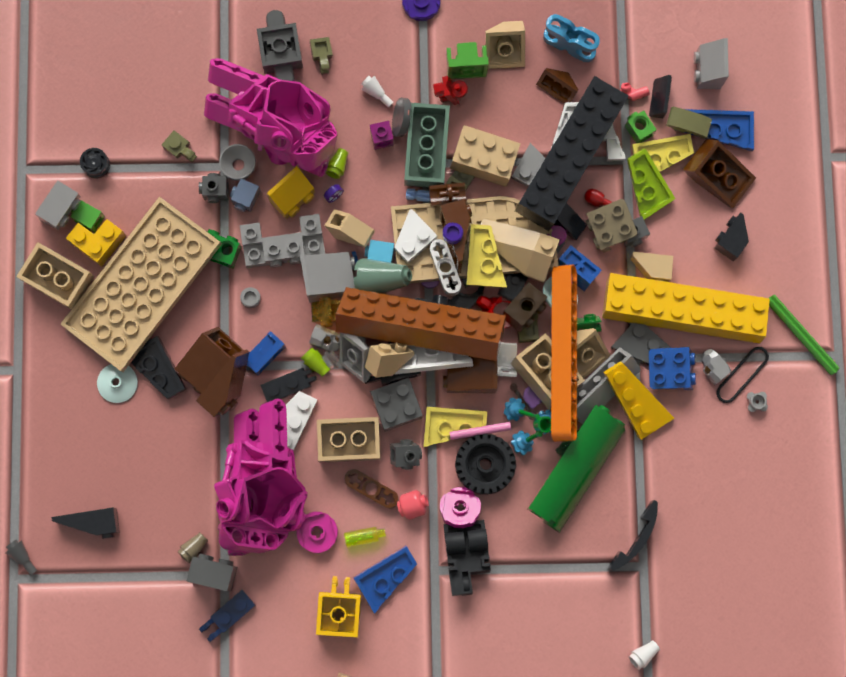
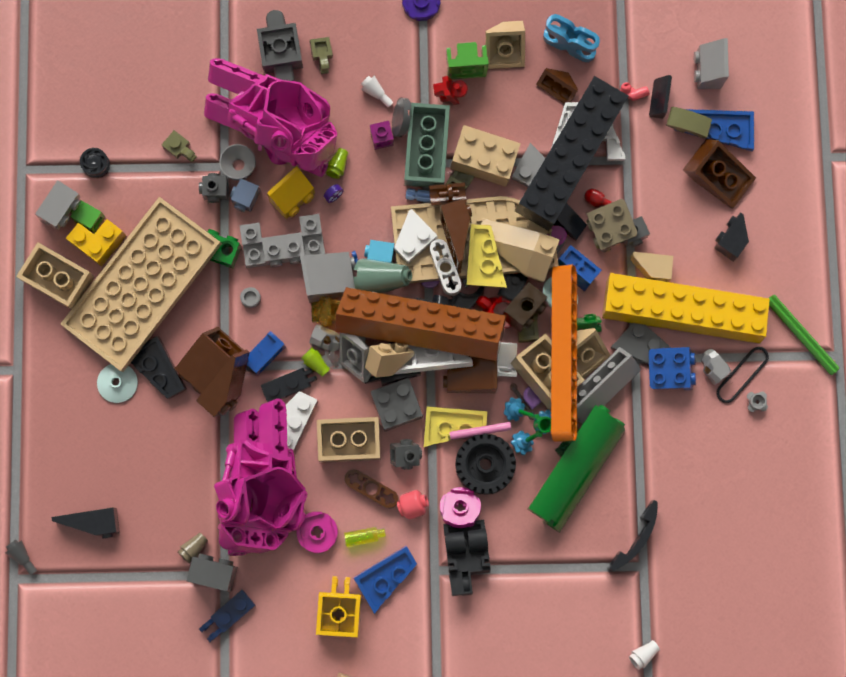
tan slope [325,209,375,248] -> none
dark purple tile [442,222,463,244] -> none
yellow wing [603,362,675,440] -> none
bright green brick [625,110,657,143] -> none
lime wing [627,148,676,219] -> none
light yellow wing [631,134,694,172] -> none

